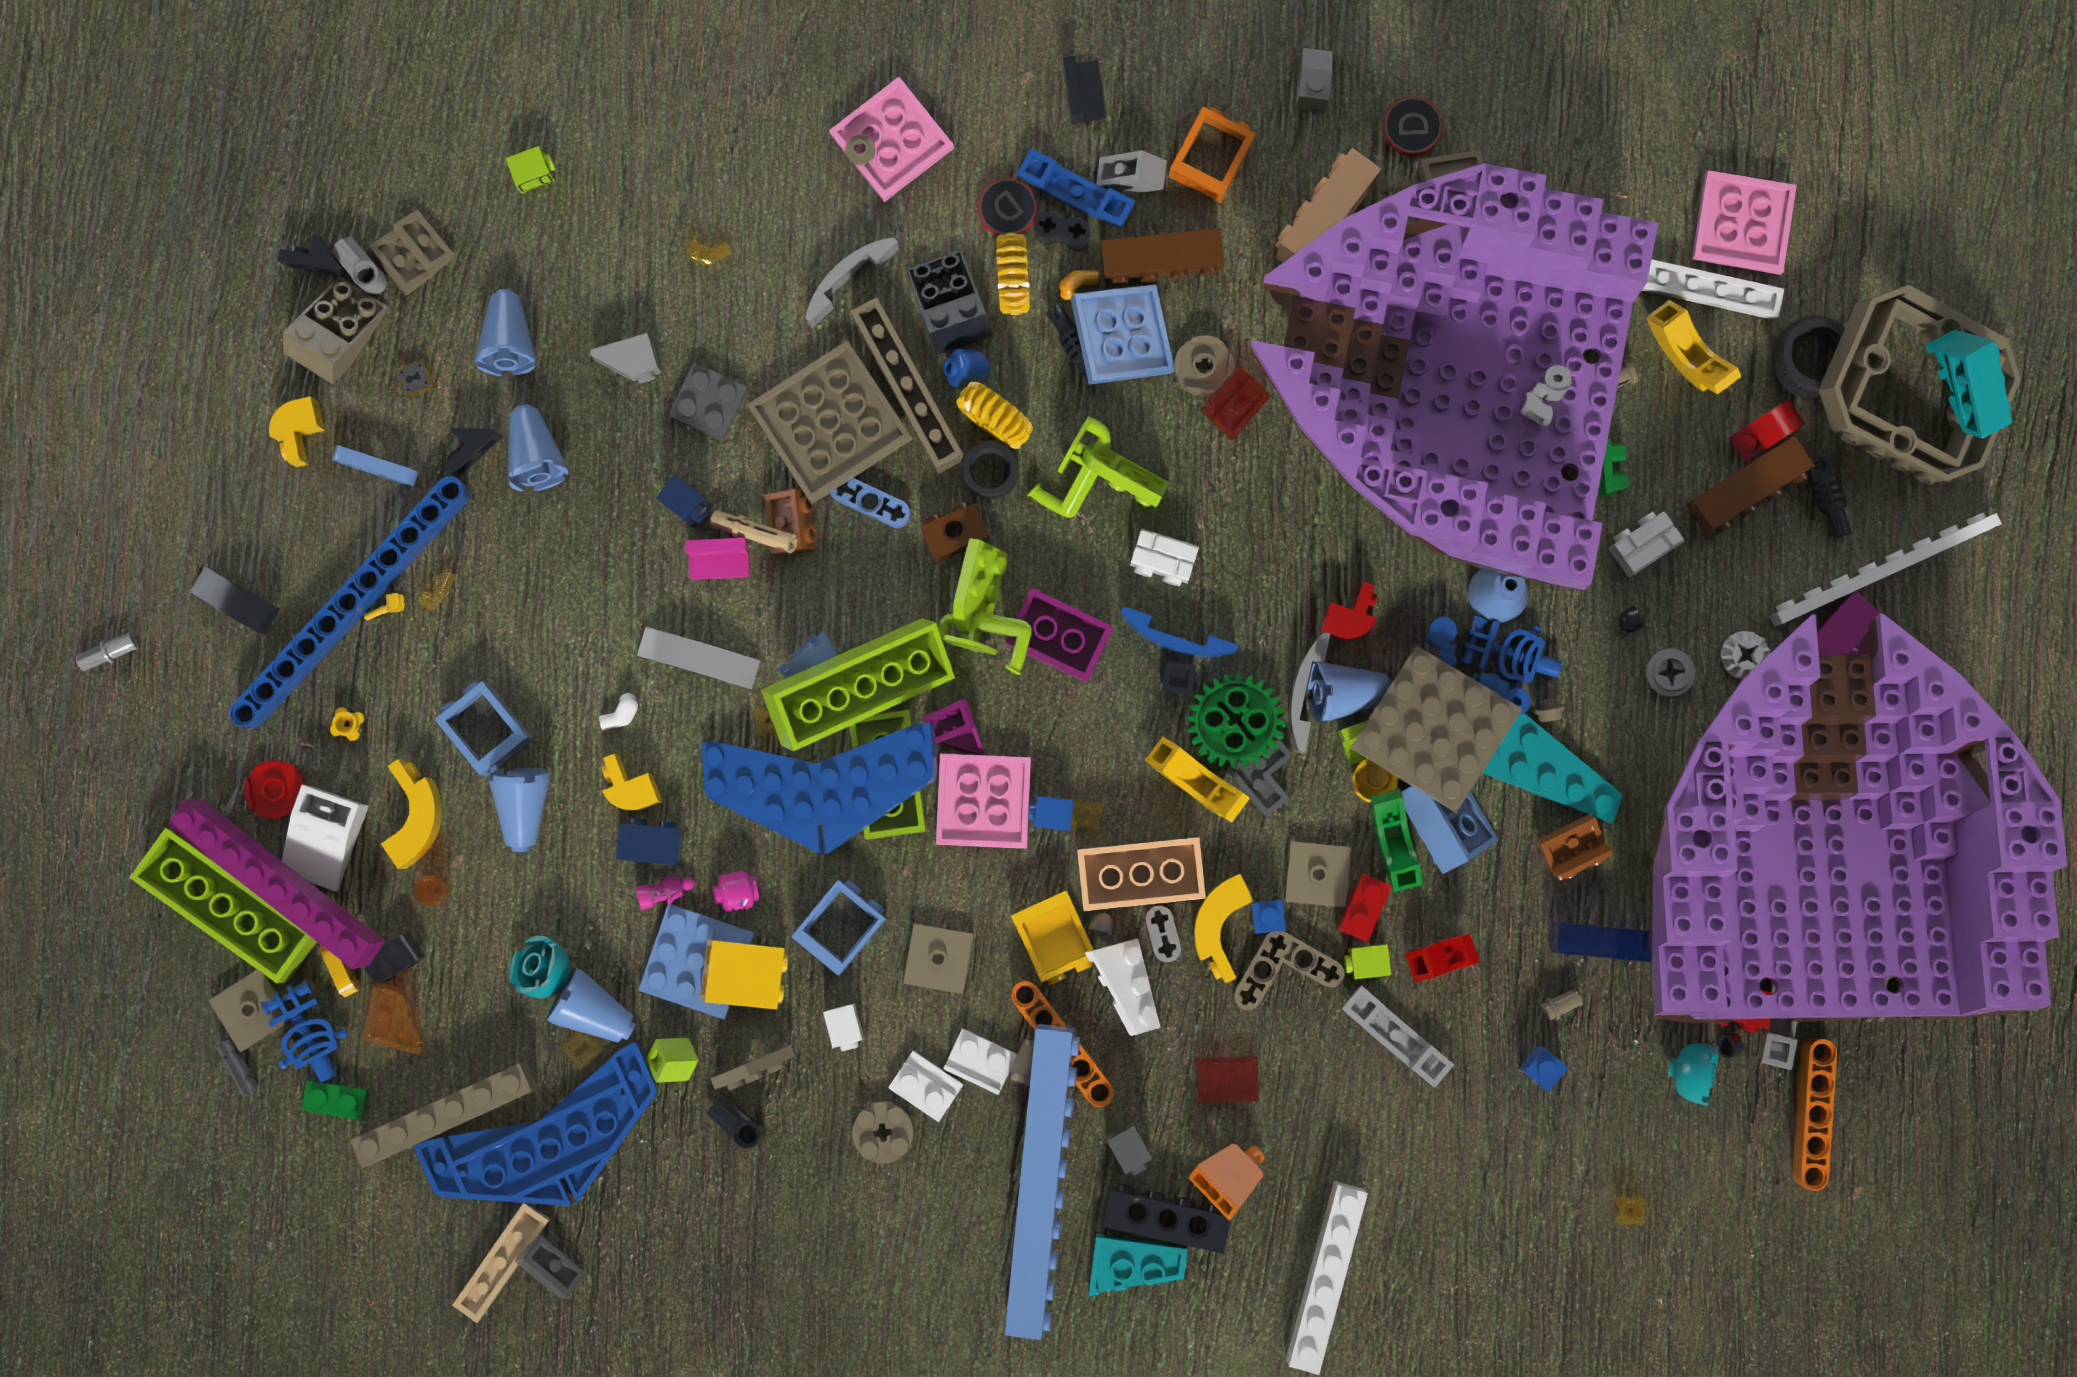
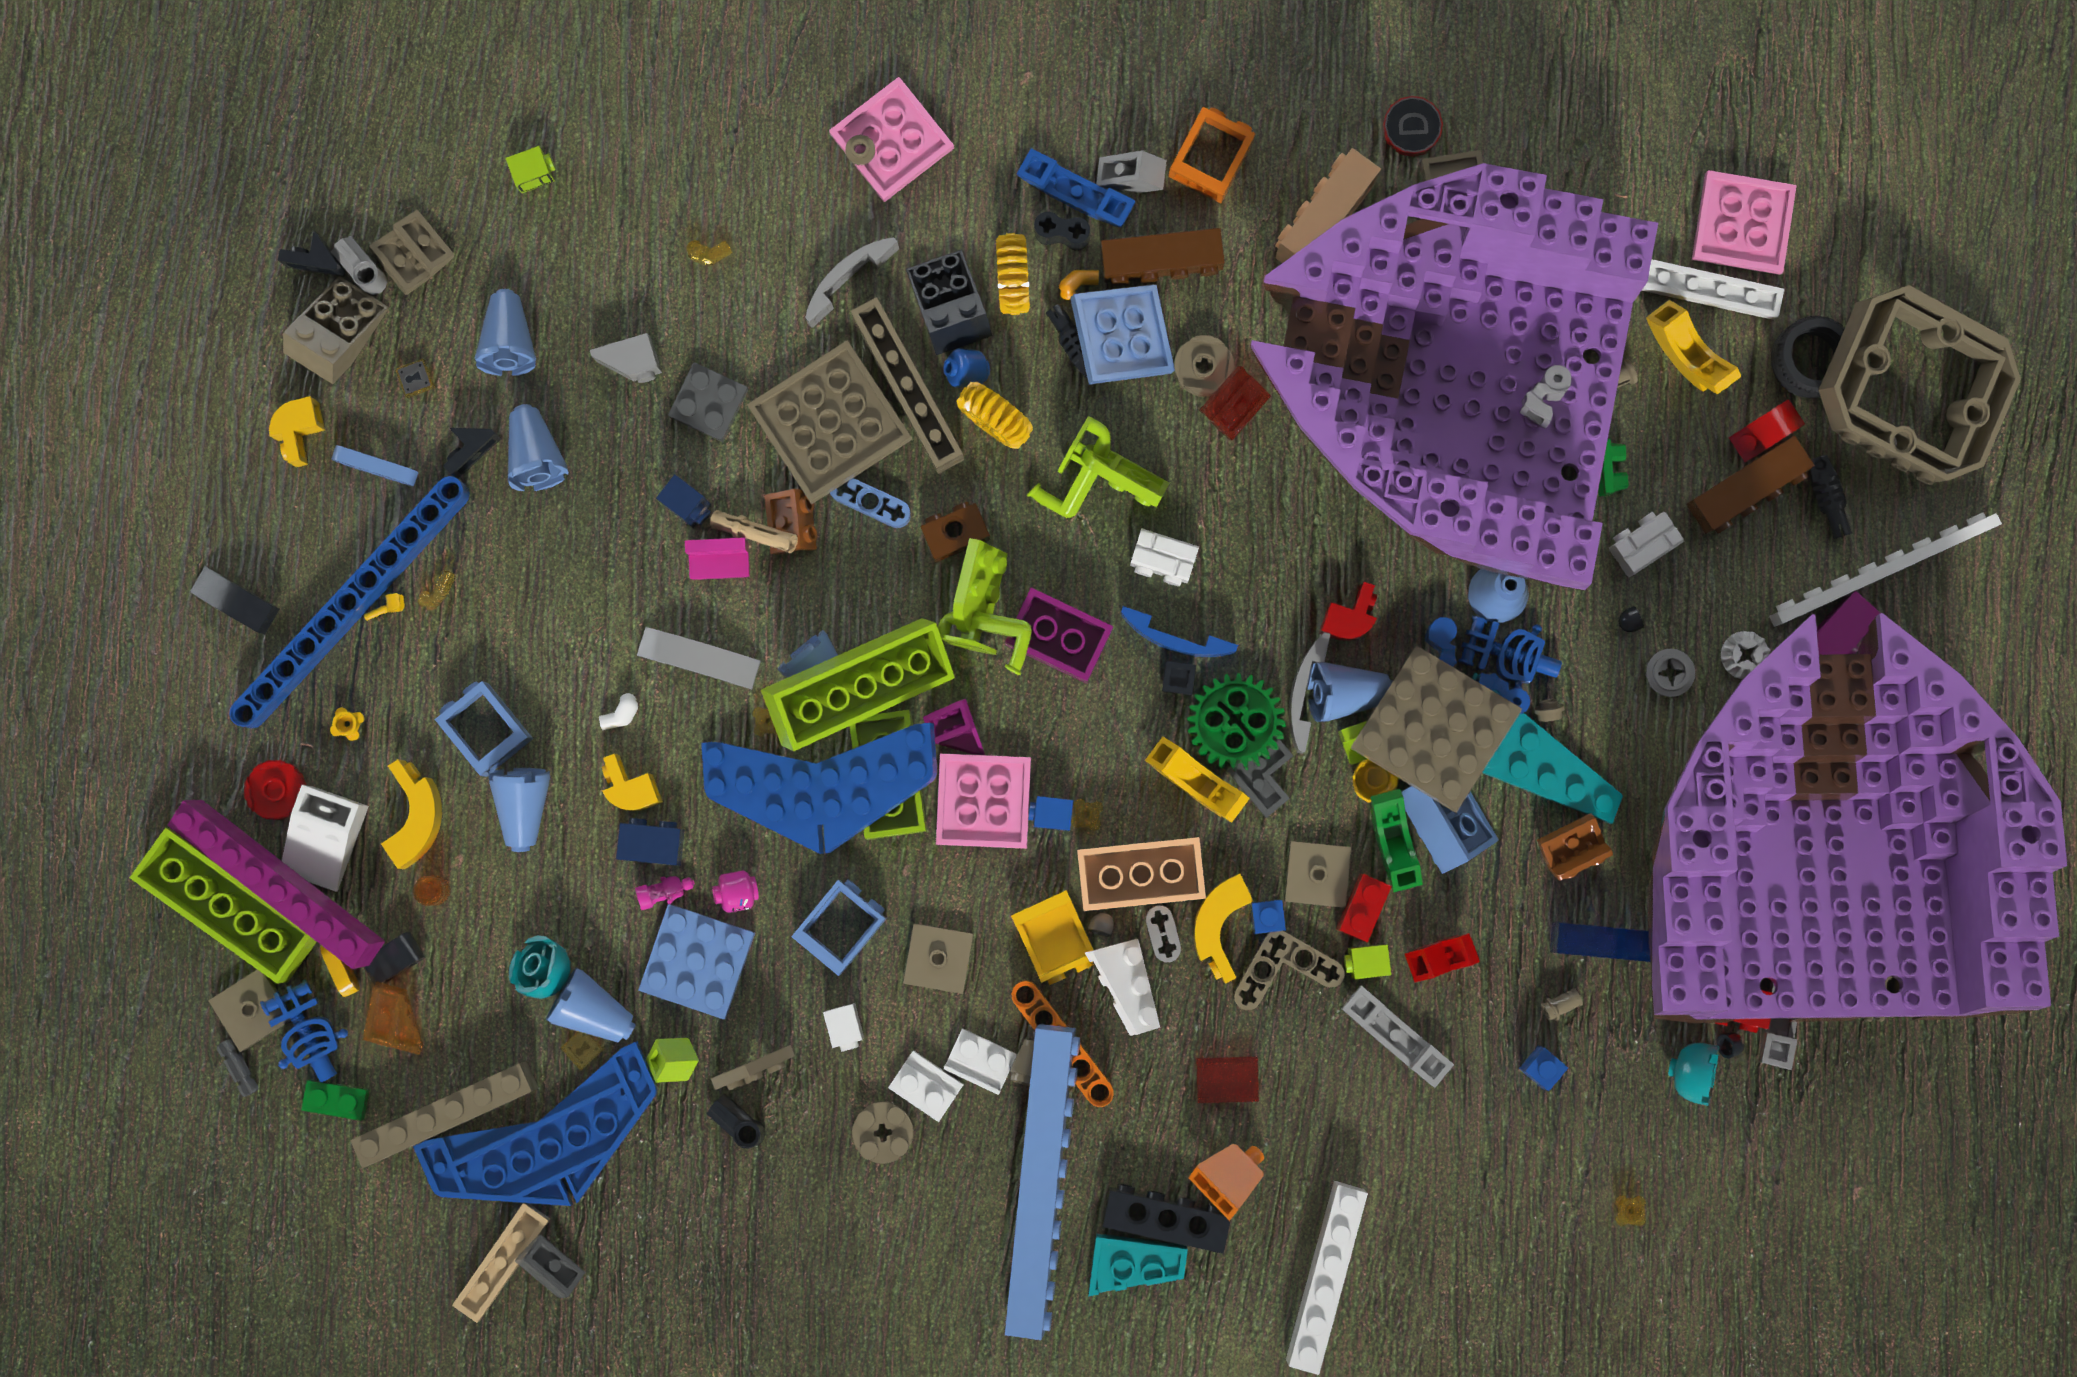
light grey axle [76,632,139,671] -> none
yellow panel [700,939,788,1010] -> none
black tyre [962,440,1019,500] -> none
black tile [978,178,1037,236] -> none
black panel [1063,56,1106,124] -> none
dark grey brick [1106,1121,1152,1175] -> none
light grey slope [1296,48,1333,111] -> none
orange beam [1792,1037,1837,1191] -> none
teal wedge [1925,330,2013,439] -> none

